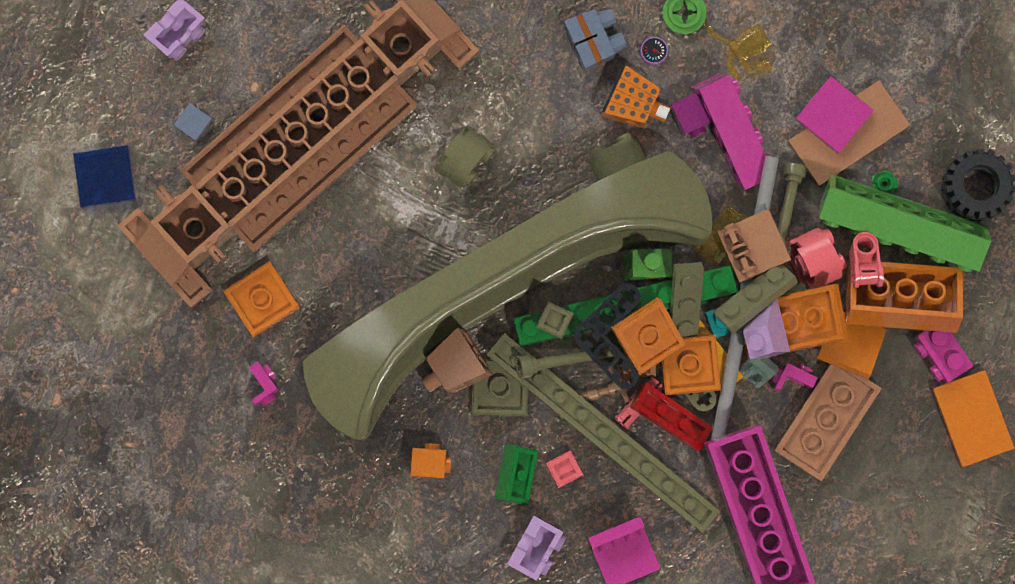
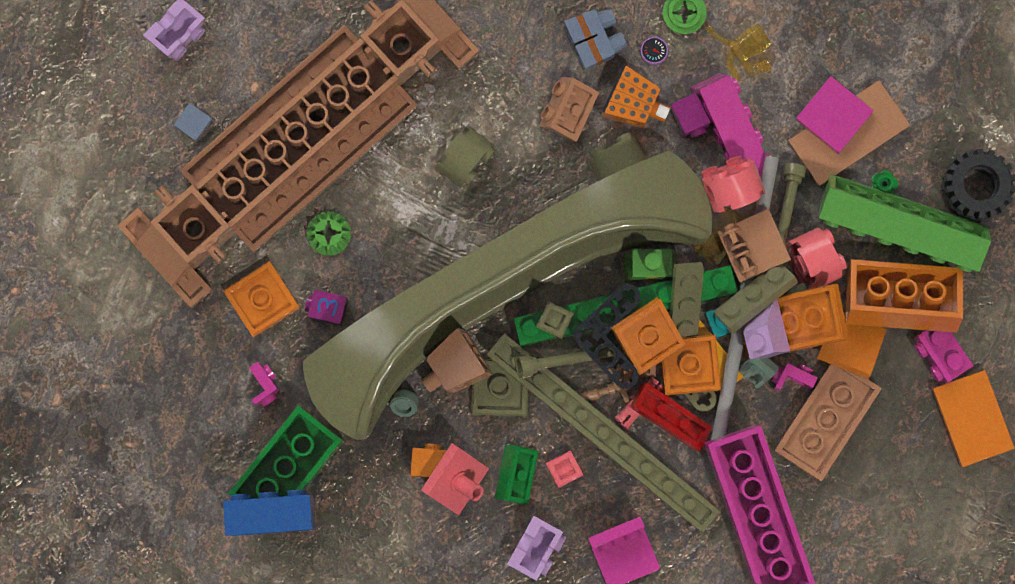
clear blue tile [73,145,136,208] -> none
coral piece [849,232,884,288] -> none
none -> blue brick [223,490,316,536]
none -> green brick [228,406,344,499]
none -> magenta brick [305,290,348,326]
none -> bright green gear [307,211,351,256]
none -> sand green tile [390,389,419,417]
none -> coral tile [421,443,489,515]
none -> nougat bracket [539,77,599,142]
none -> coral brick [701,156,766,213]

